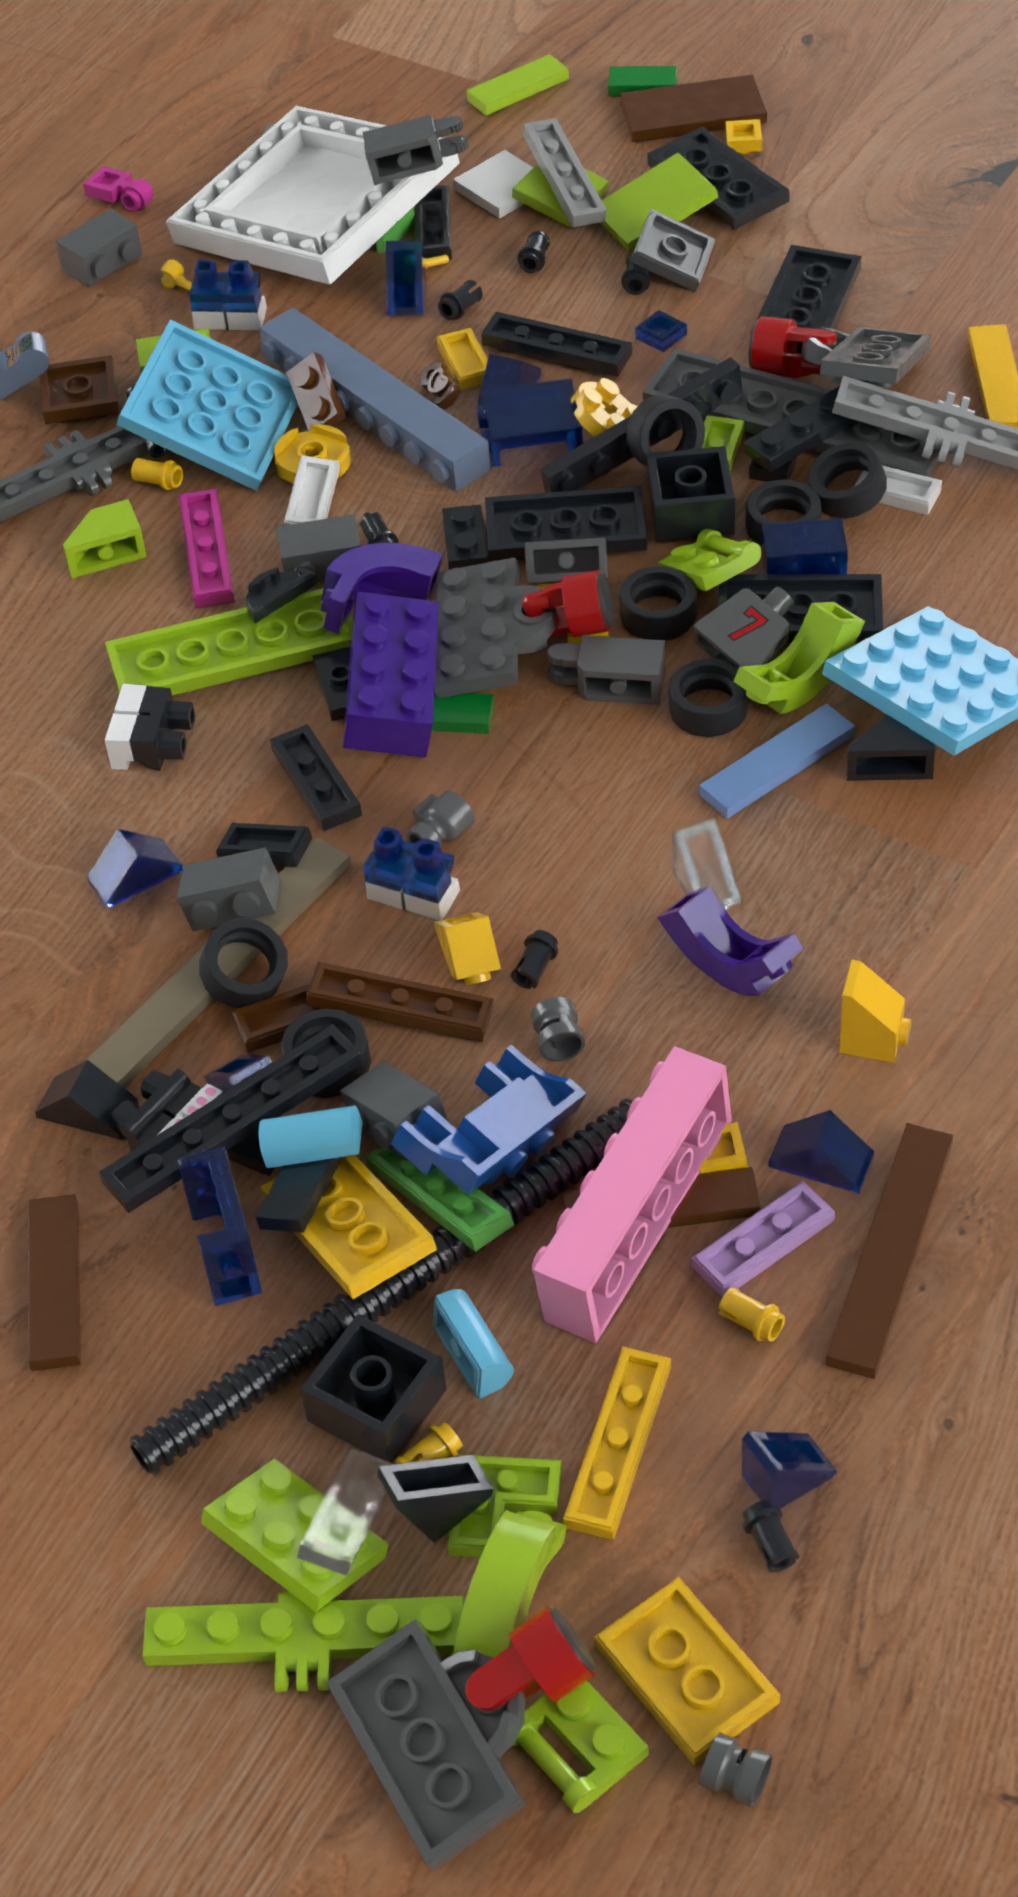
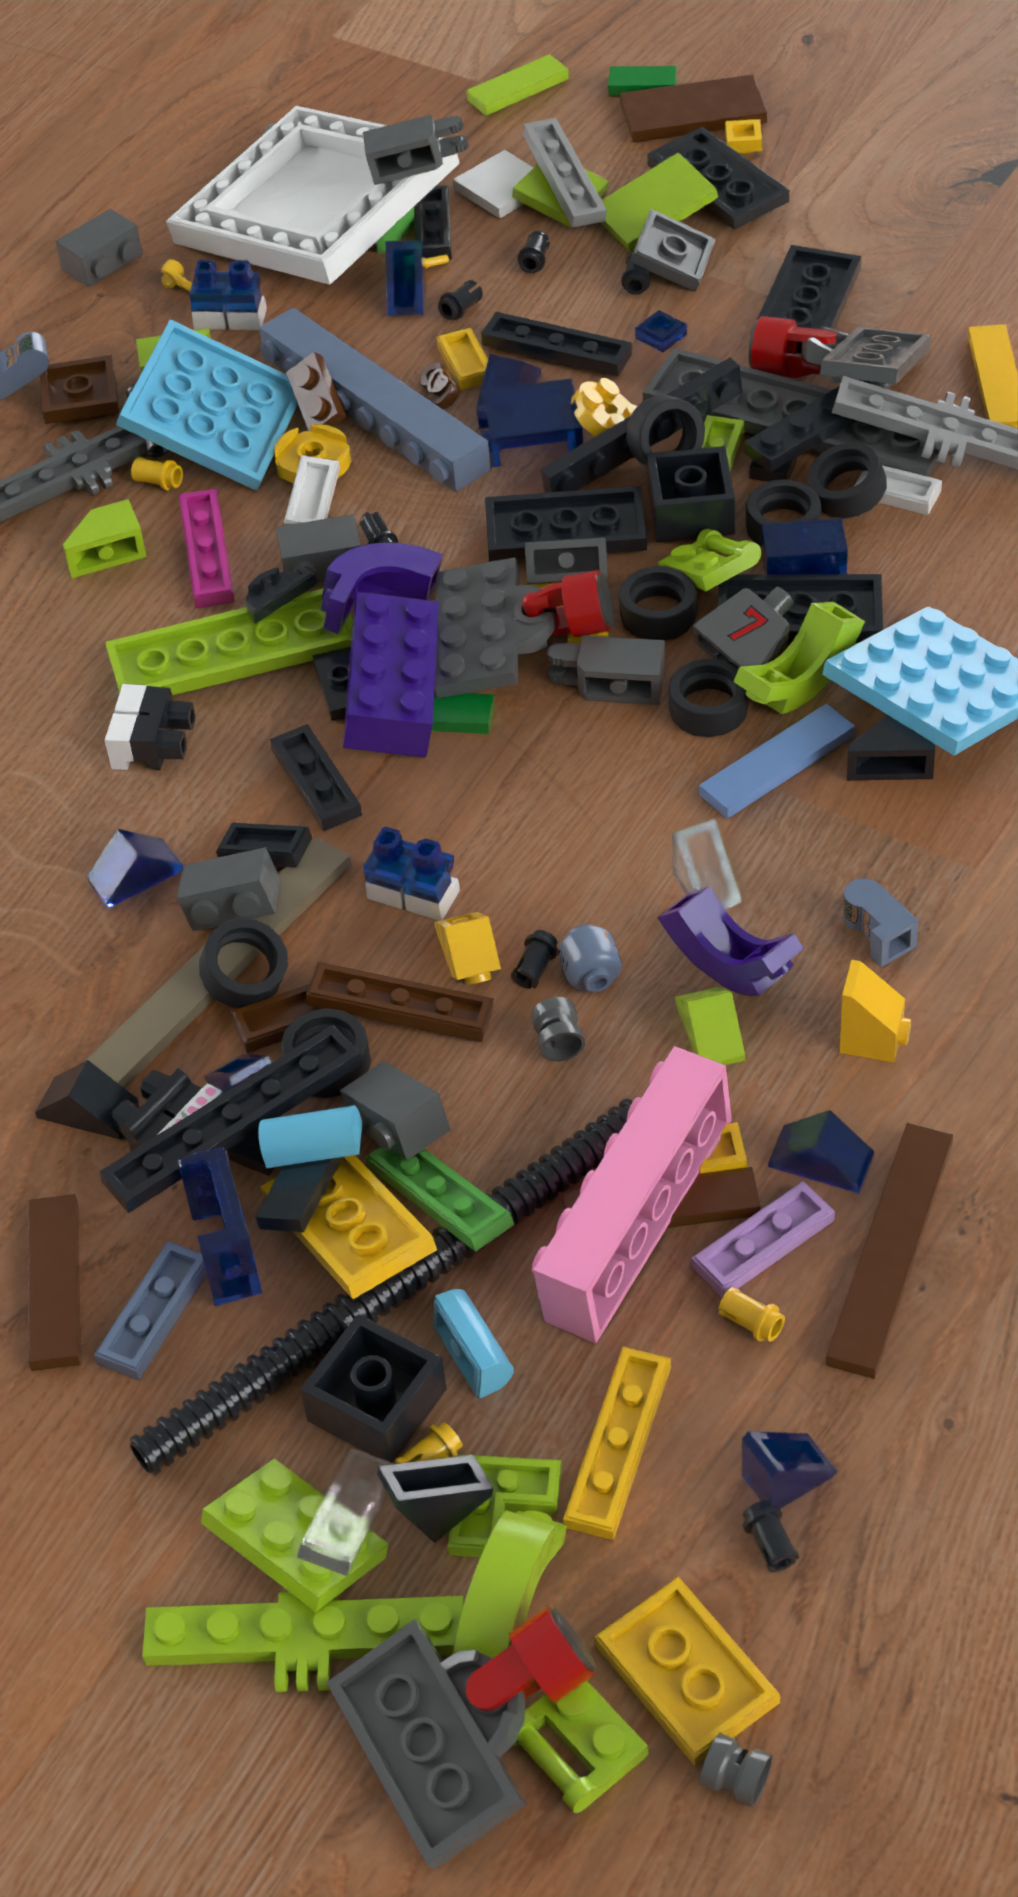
dark pink plate [83,166,153,212] -> none
blue bracket [391,1045,587,1195] -> none
dark grey piece [406,791,475,858] -> none
black plate [442,504,488,570] -> none
none -> sand blue tile [94,1241,212,1381]
none -> sand blue head [558,924,622,992]
none -> lime slope [675,986,745,1065]
none -> sand blue leg [843,878,918,967]

